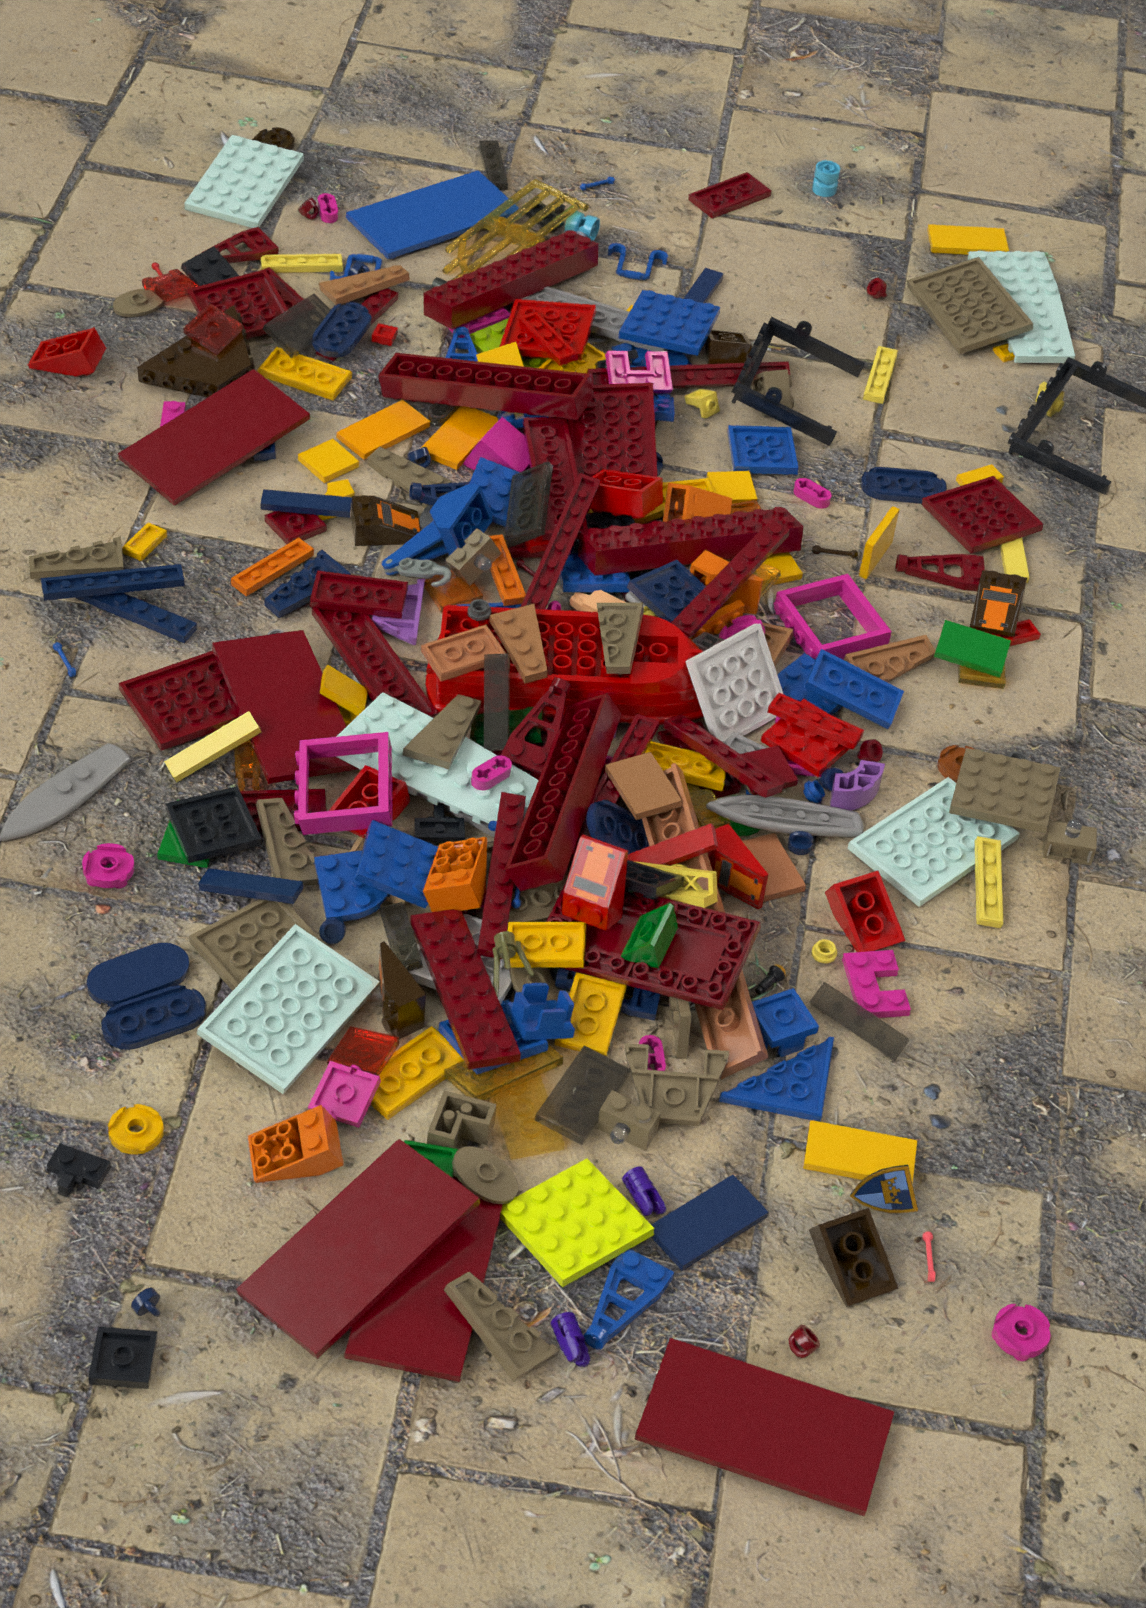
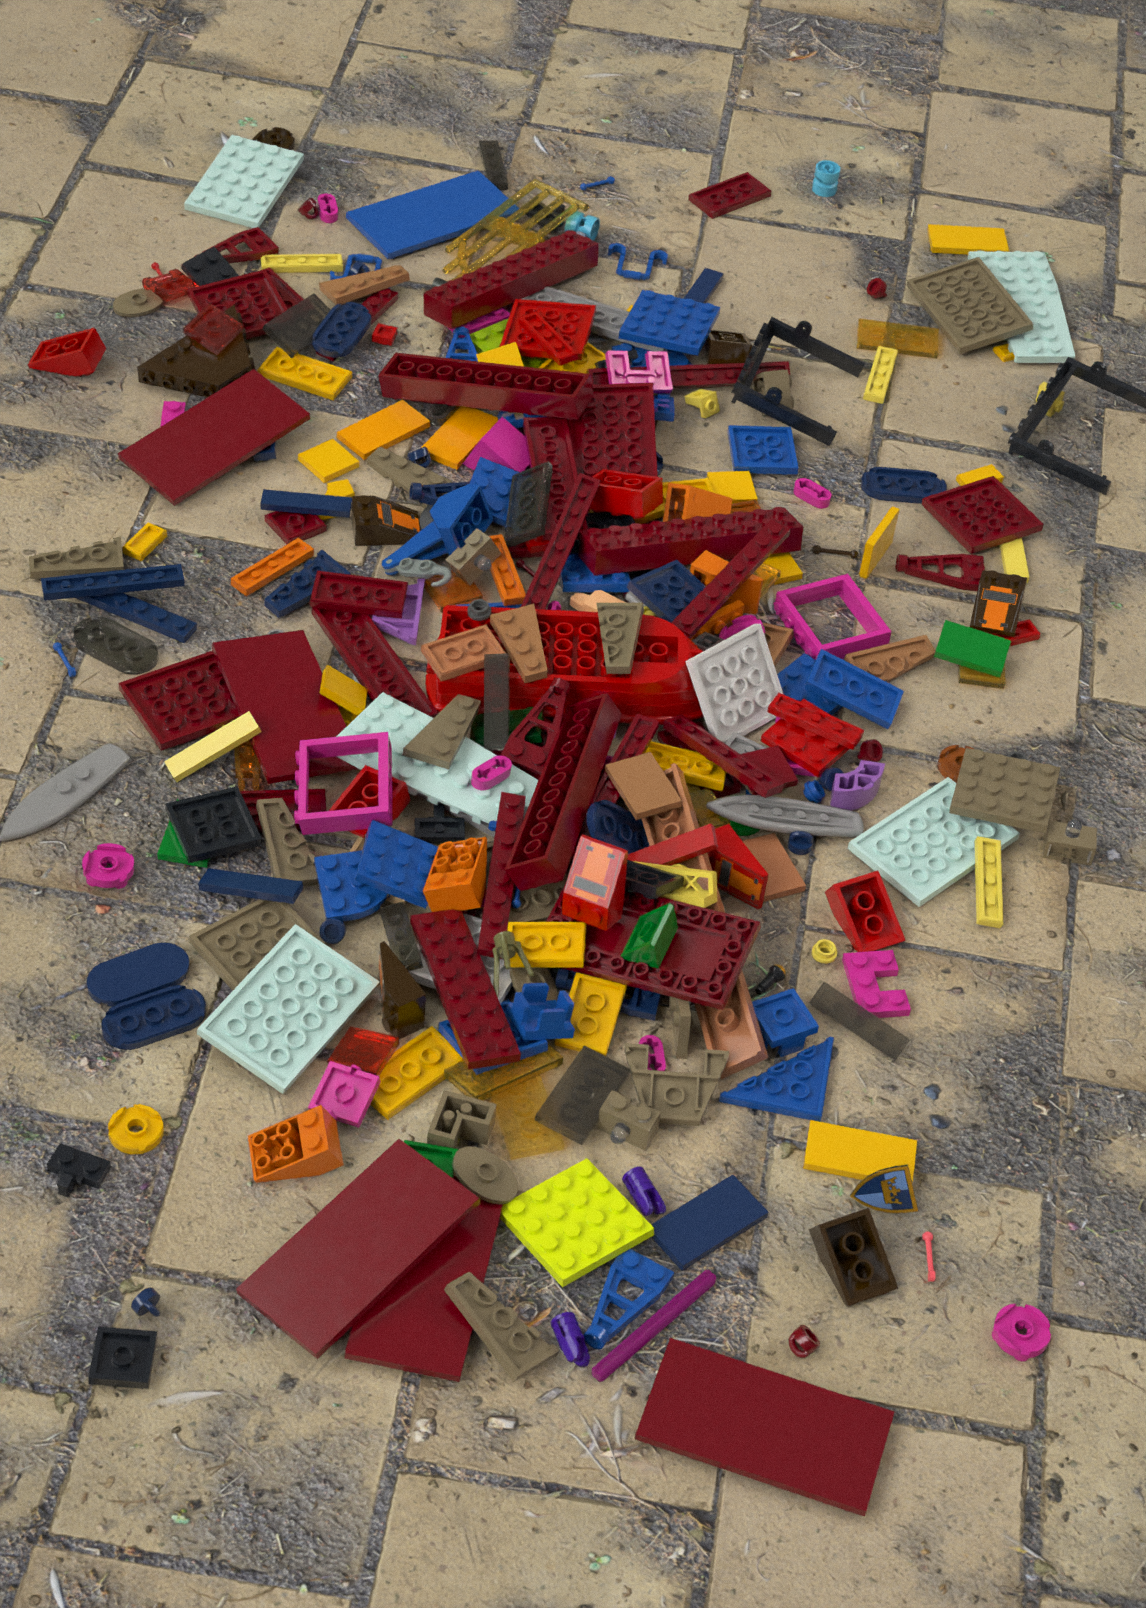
none -> clear smoke tile [73,617,159,675]
none -> magenta axle [591,1270,717,1382]
none -> clear yellow tile [856,319,938,359]

